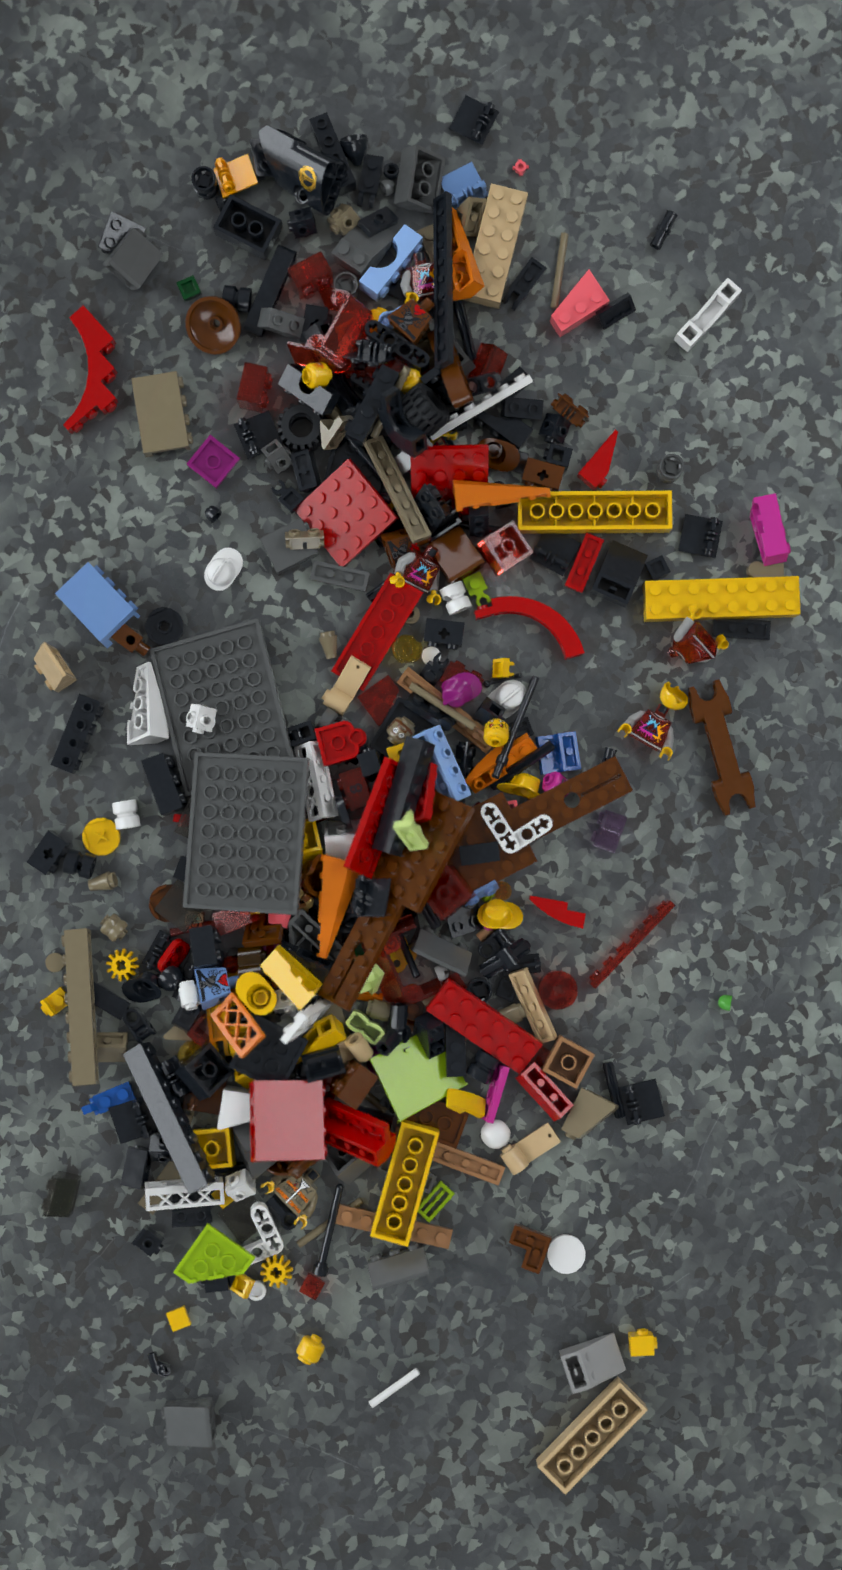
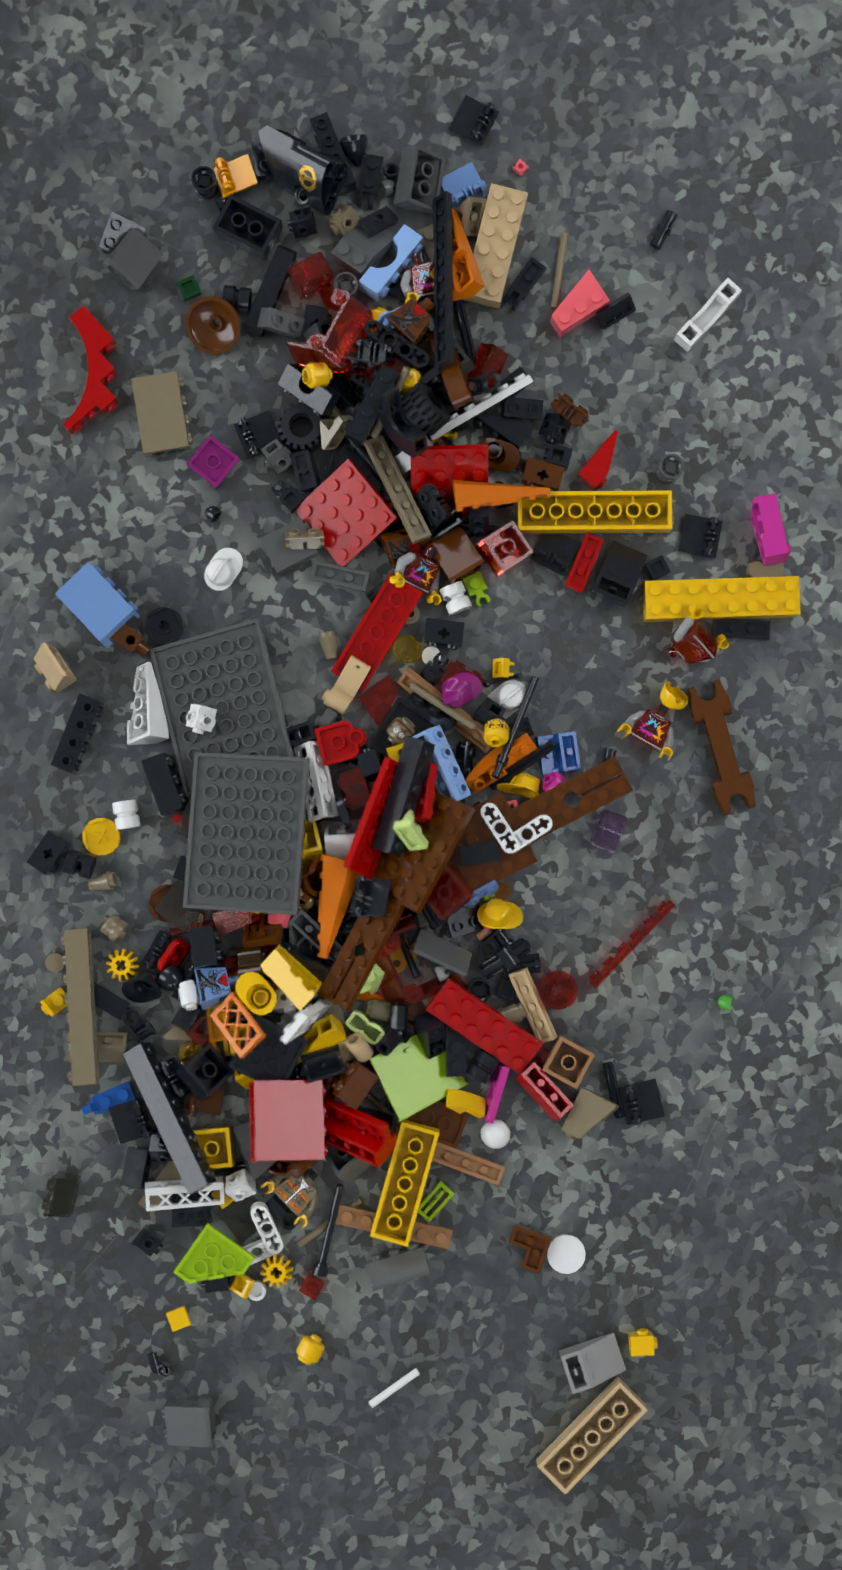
white slope [217,1085,250,1129] -> none
clear red brick [237,362,273,413] -> none
red arch [474,596,585,660] -> none
tan door [500,1122,561,1175] -> none
red slope [528,895,586,929] -> none

